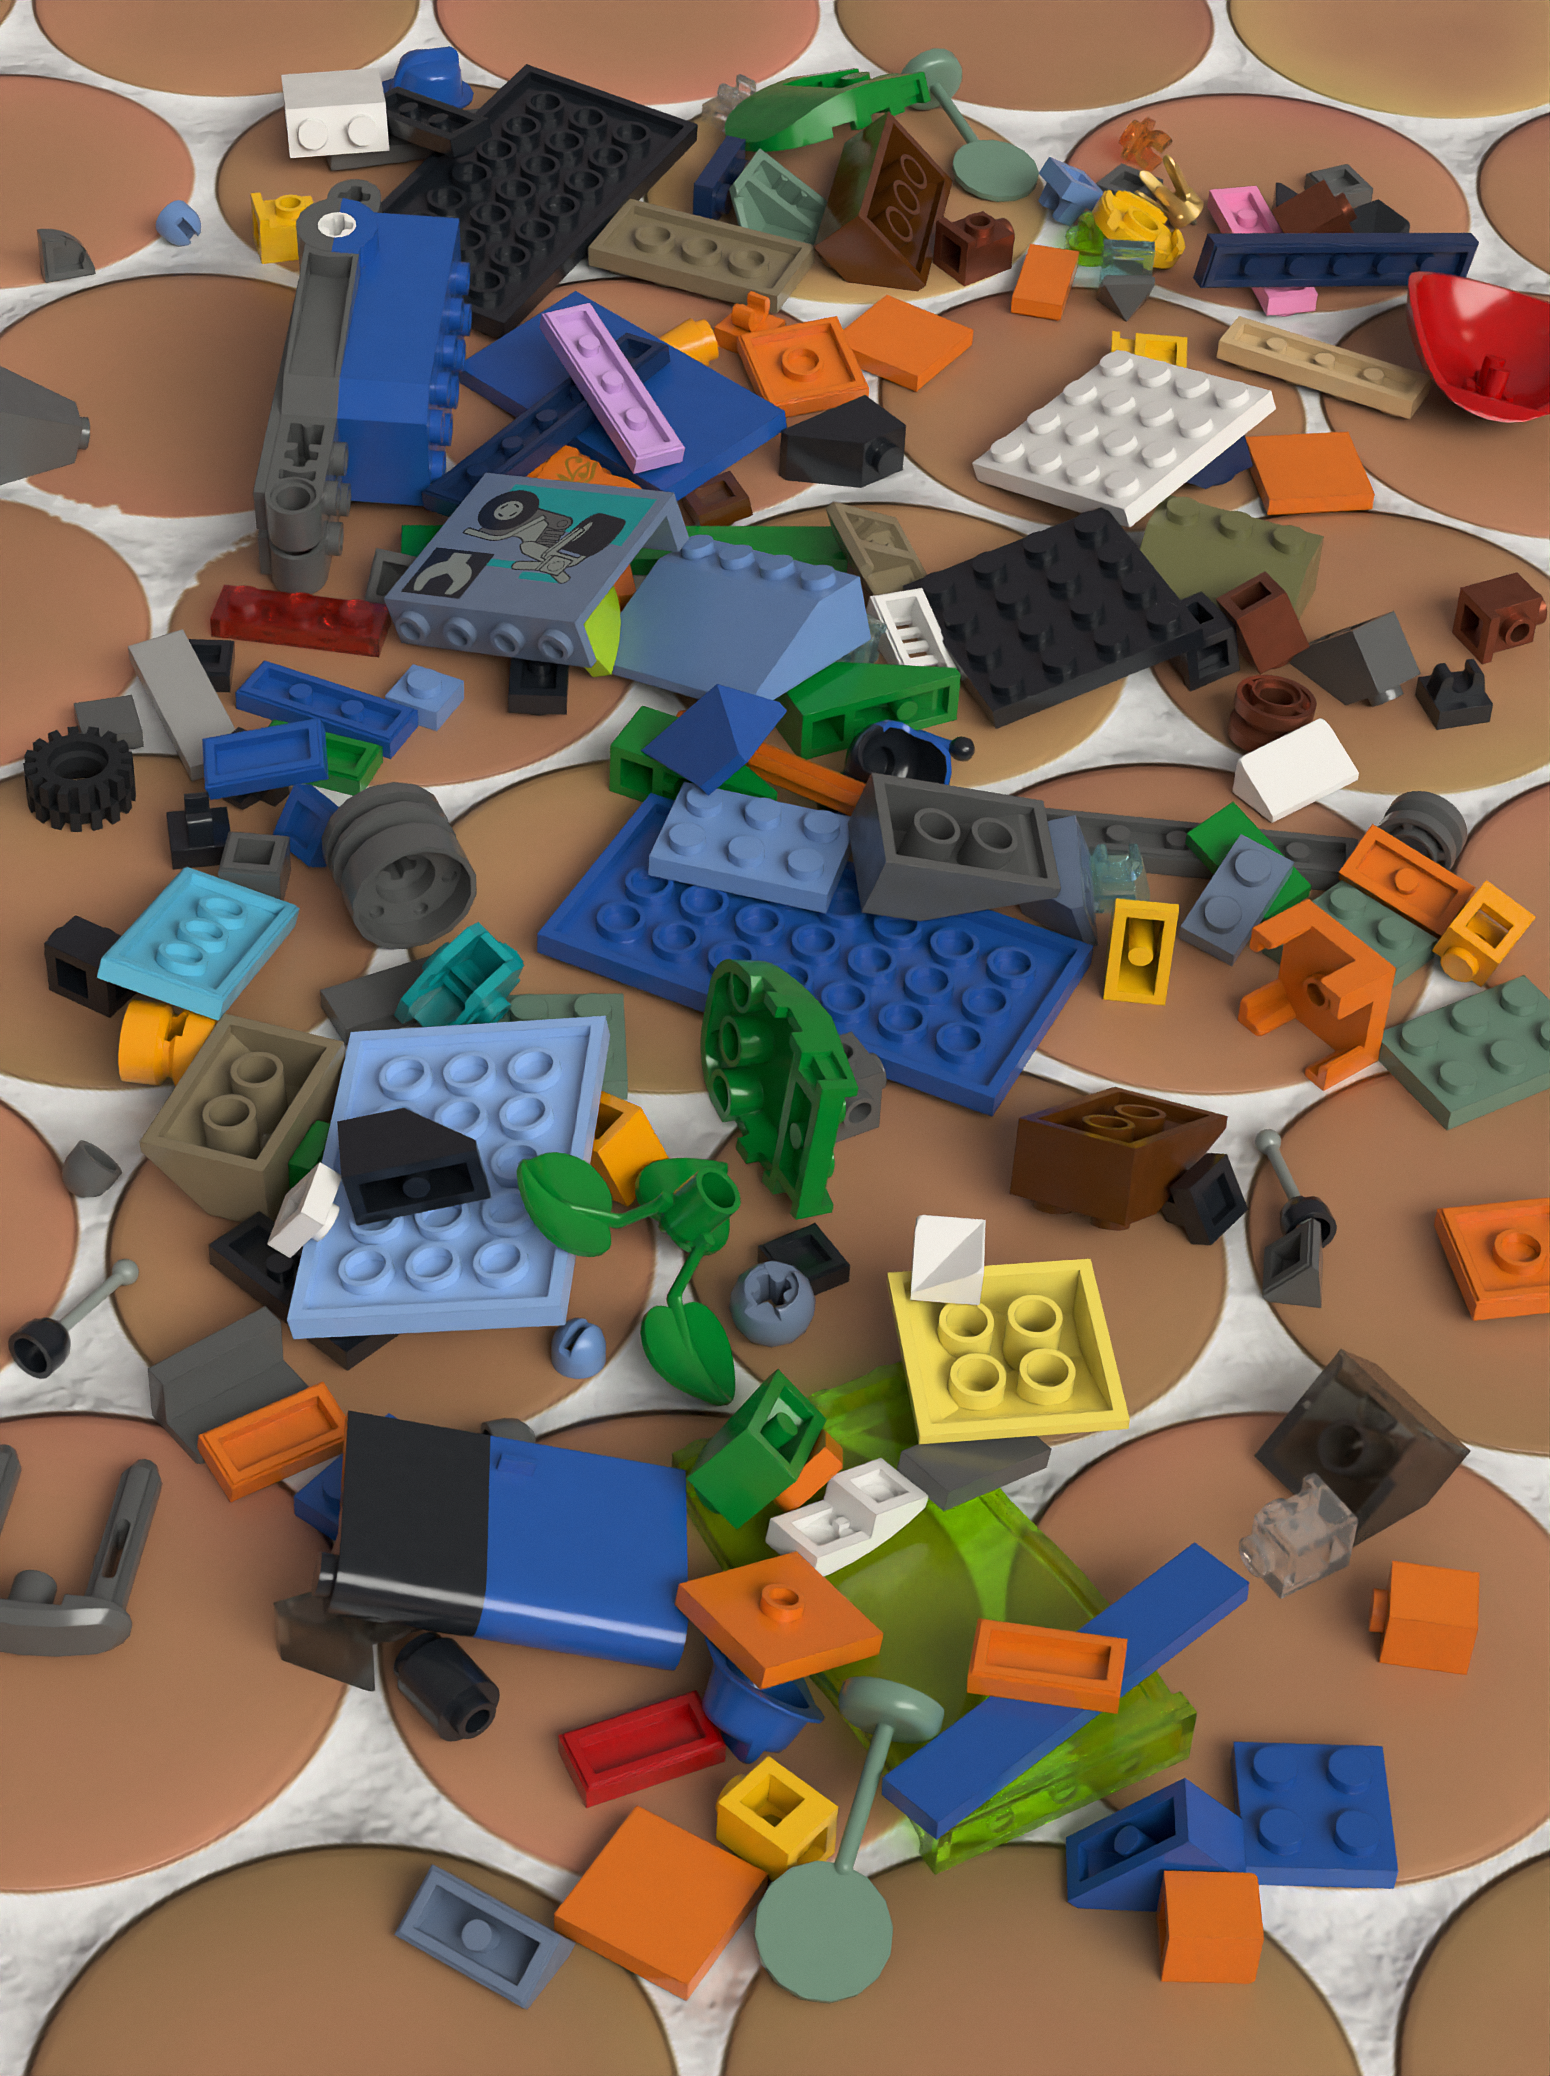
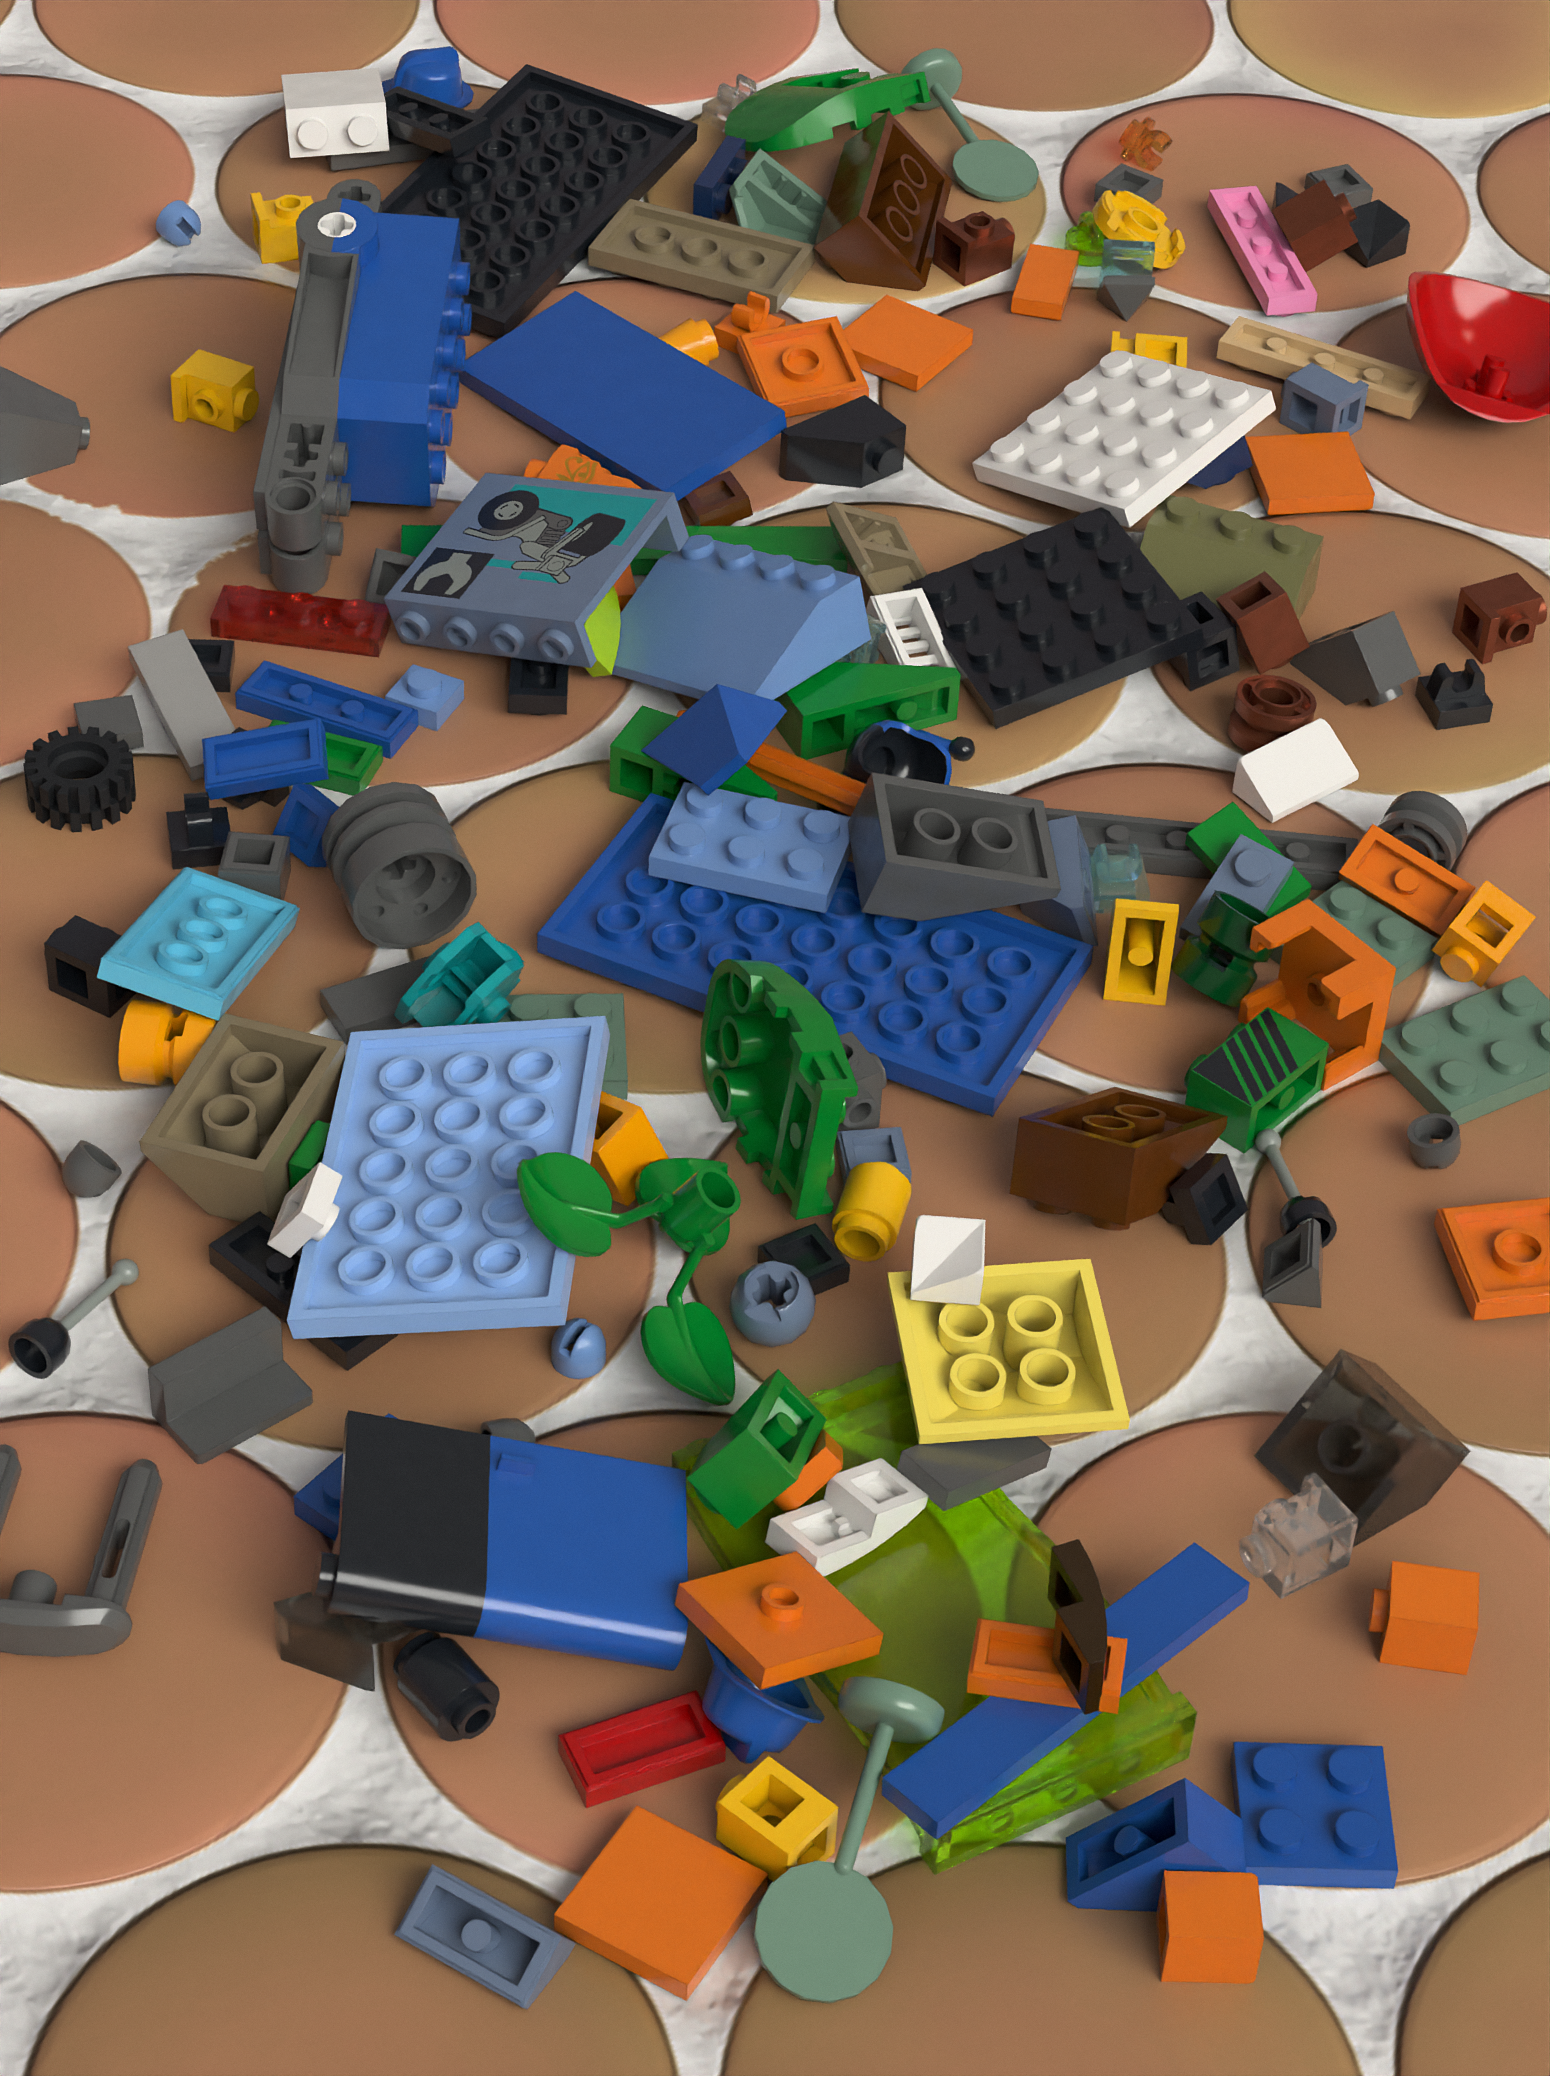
dark grey tile [37,229,96,283] -> none
orange tile [197,1382,346,1502] -> none
black slope [337,1108,491,1226] -> none
dark blue tile [422,333,670,517] -> none
lavender tile [539,303,685,474] -> none
medium blue tile [1038,157,1104,226] -> none
pearl gold piece [1134,154,1204,228] -> none
dark blue tile [1193,233,1479,288] -> none
none -> yellow brick [170,349,259,433]
none -> yellow brick [832,1161,912,1262]
none -> sand blue tile [836,1127,912,1186]
none -> dark brown slope [1047,1539,1107,1715]
none -> dark green wheel [1171,890,1275,1007]
none -> green brick [1184,1007,1329,1153]
none -> sand blue brick [1279,362,1369,436]
none -> dark grey hinge [1407,1113,1461,1169]

